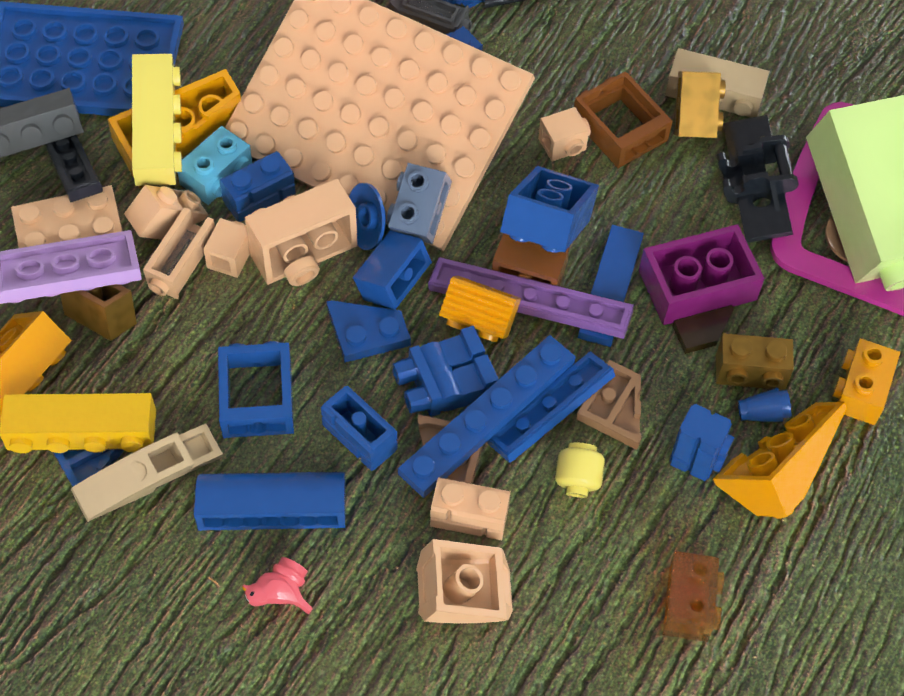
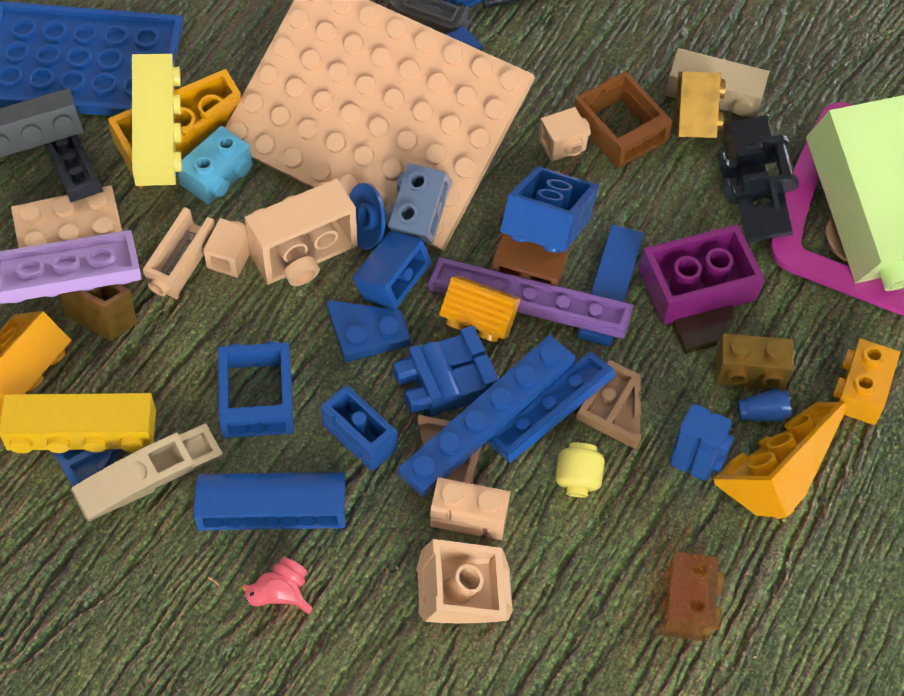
light nougat slope [124,185,208,240] -> none
blue brick [219,151,296,222] -> none

